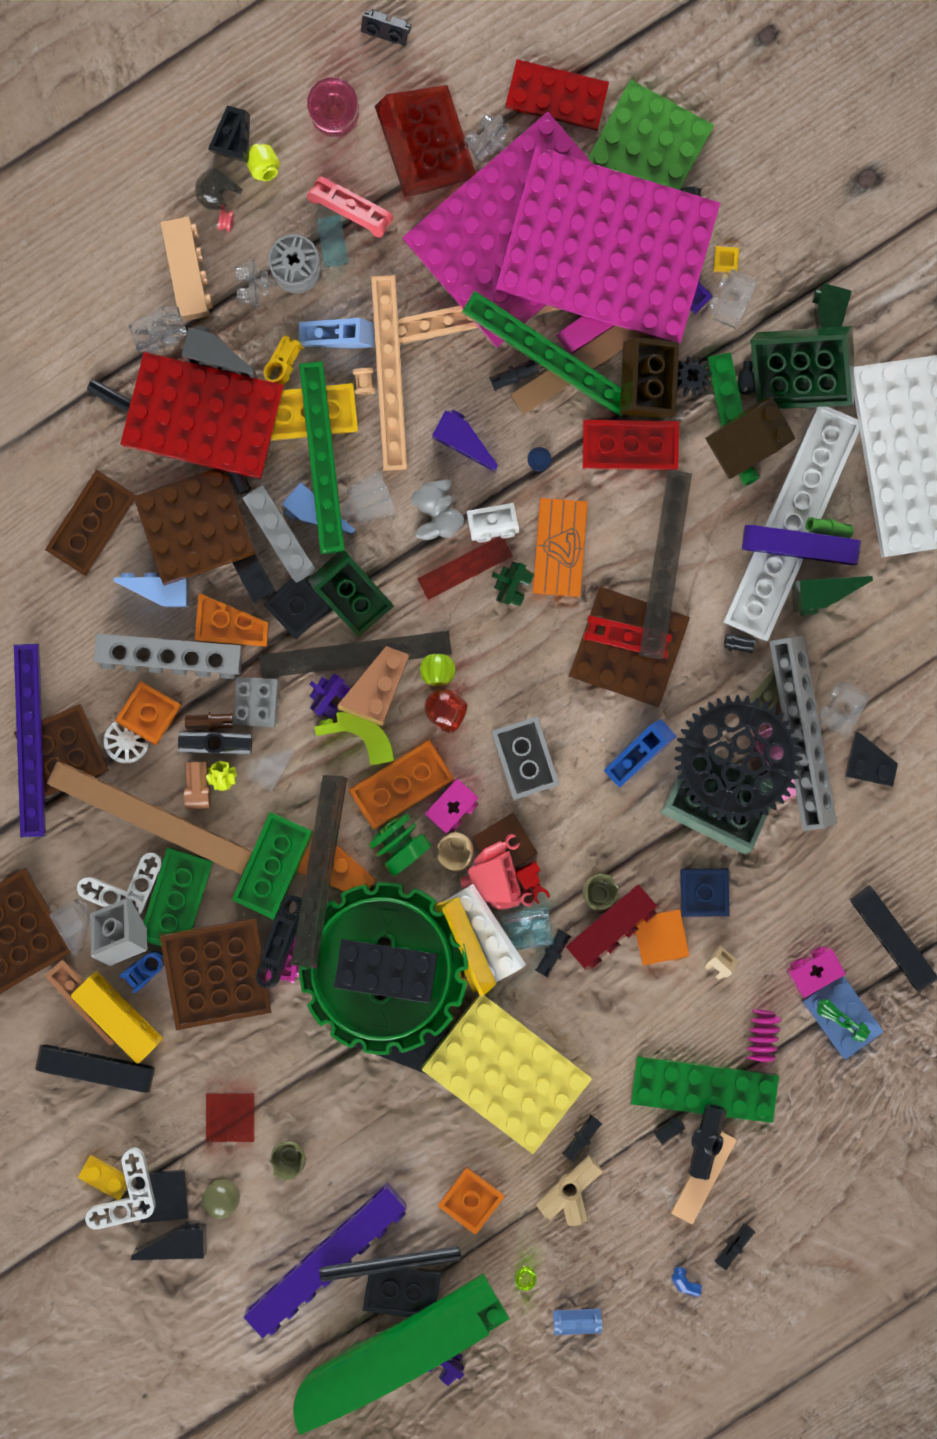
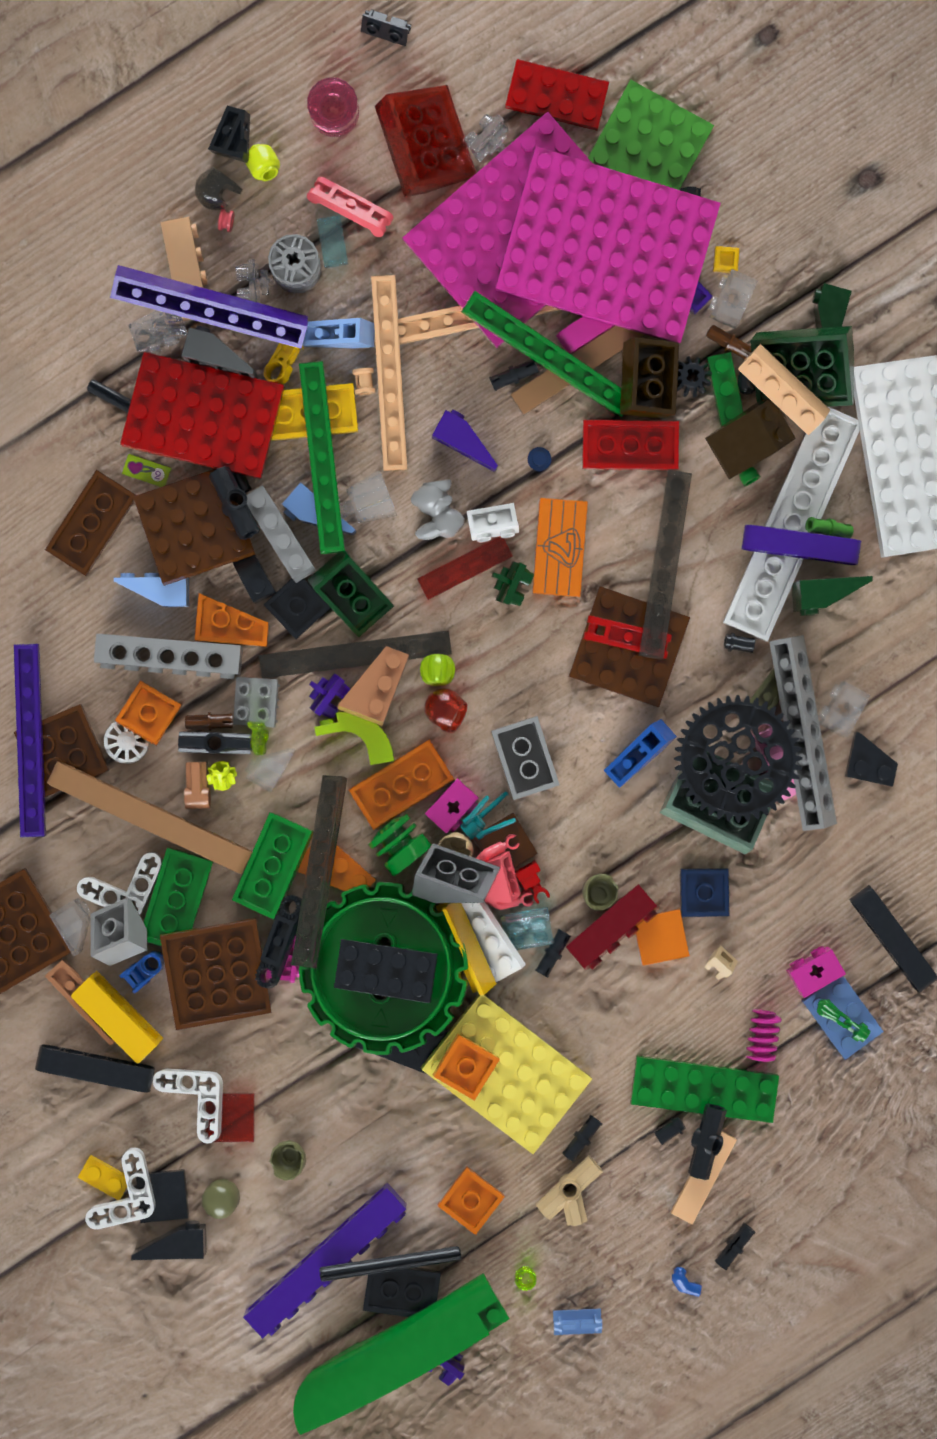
none -> dark purple brick [110,265,308,349]
none -> lime sticker [122,454,171,487]
none -> white beam [153,1068,223,1143]
none -> black piece [209,466,260,540]
none -> clear neon green piece [247,721,269,756]
none -> dark grey slope [412,843,500,903]
none -> orange plate [432,1033,500,1101]
none -> teal plant [460,791,516,840]
none -> reddish brown axle [706,325,751,360]
none -> light nougat brick [738,344,830,435]

